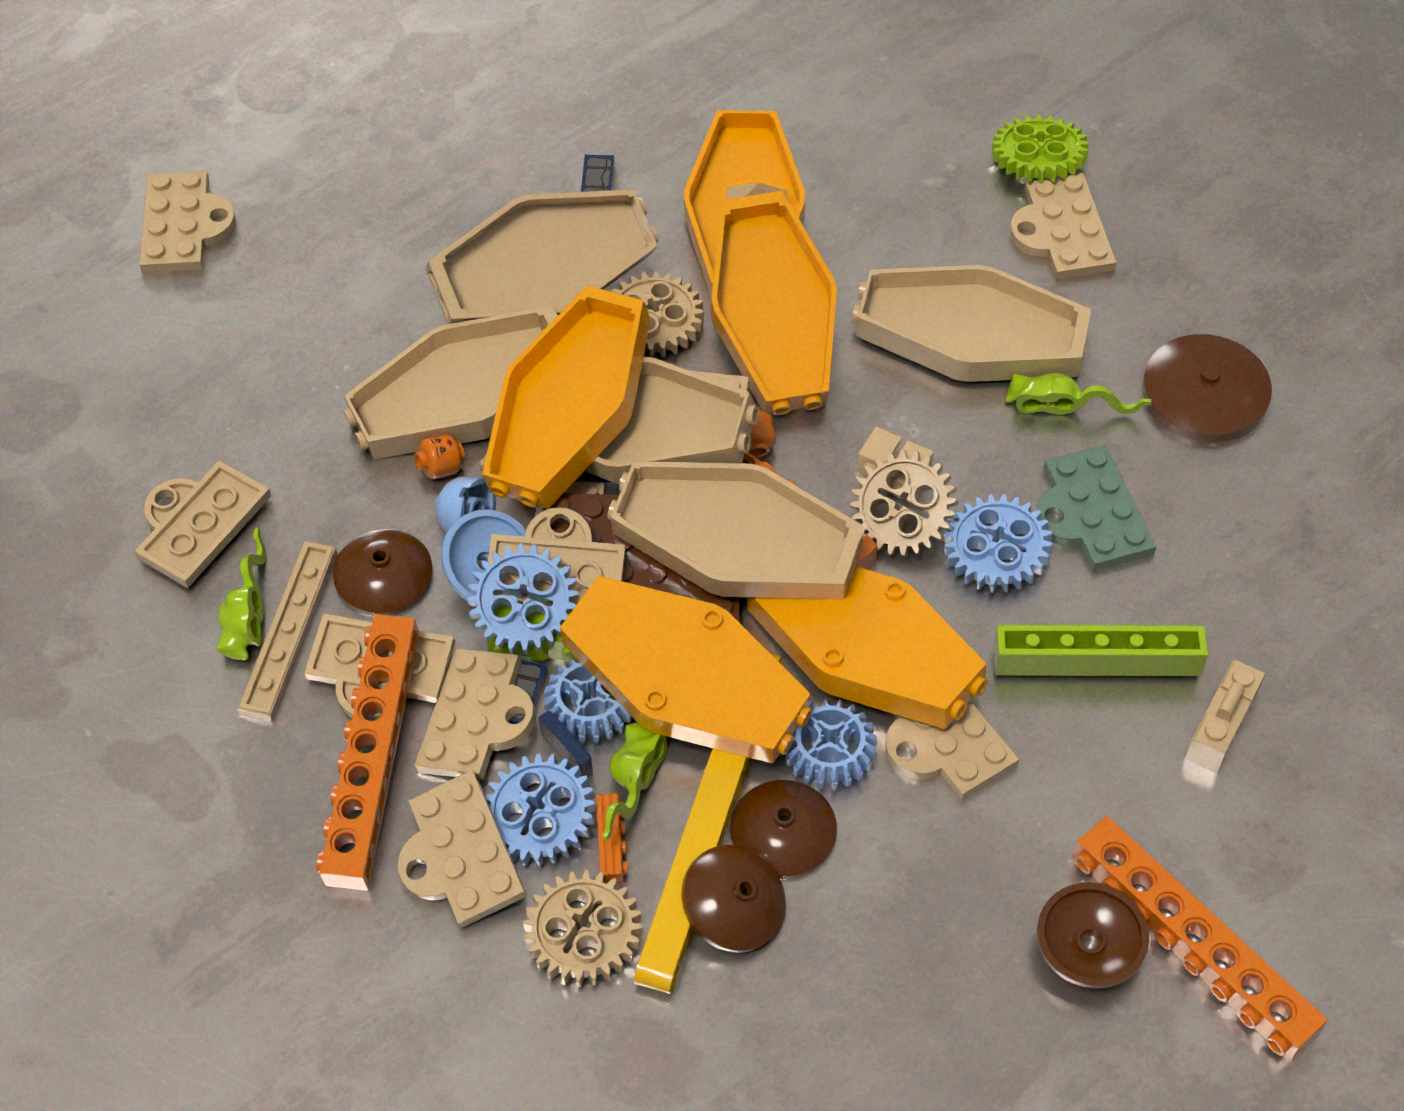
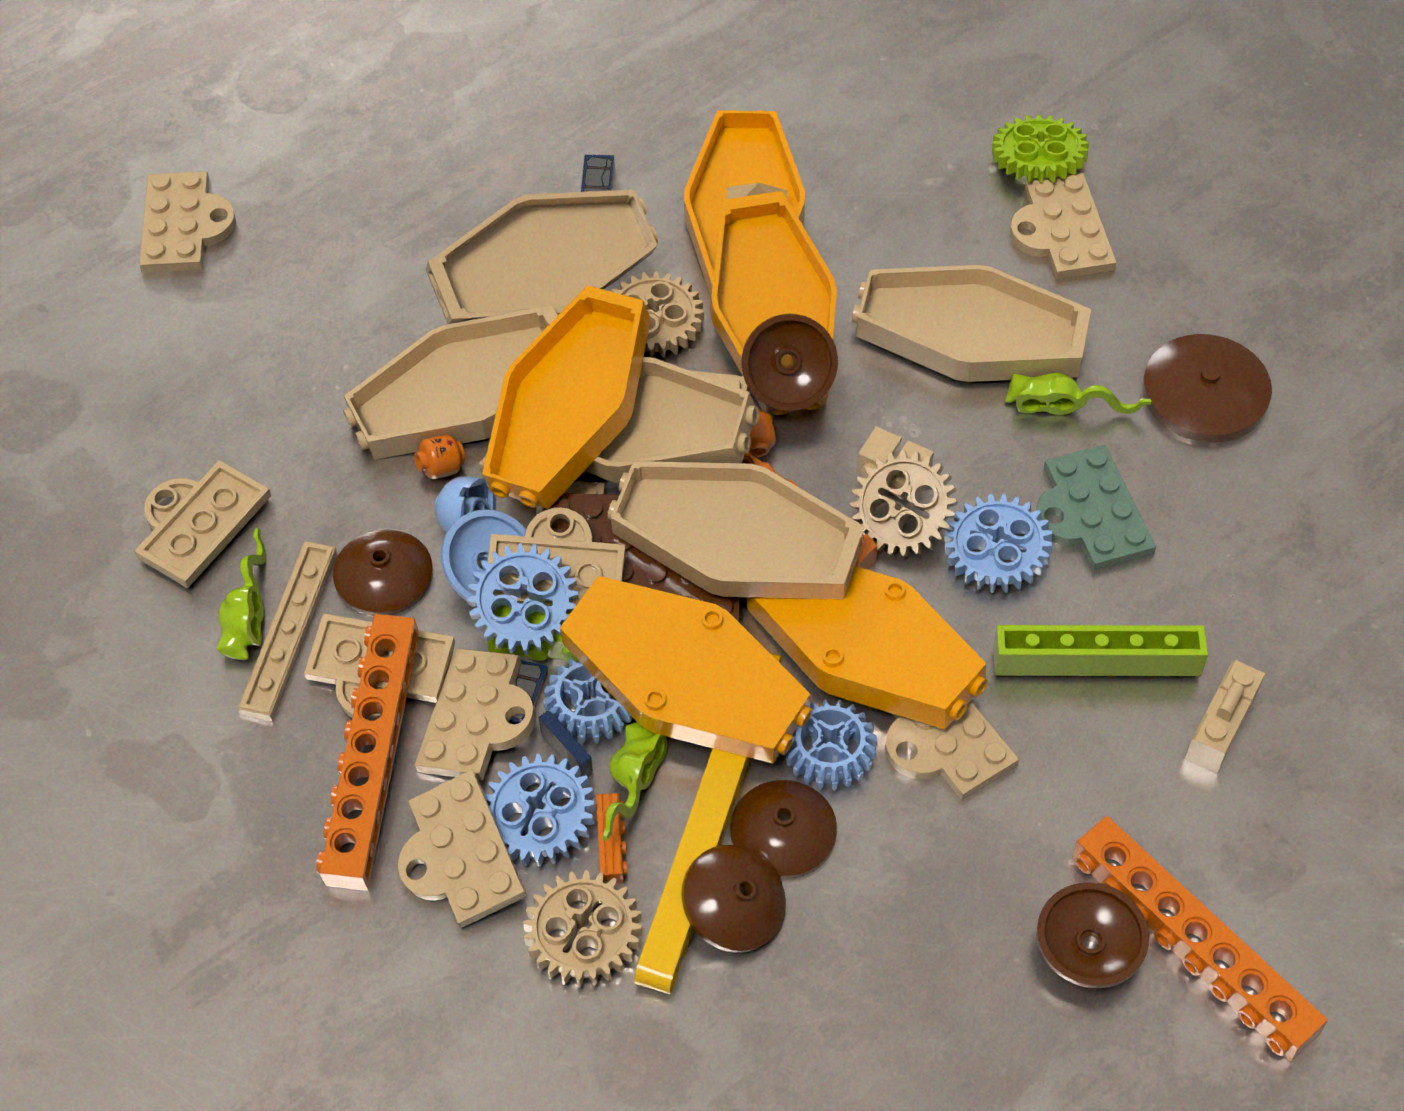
none -> reddish brown dish [741,313,838,411]

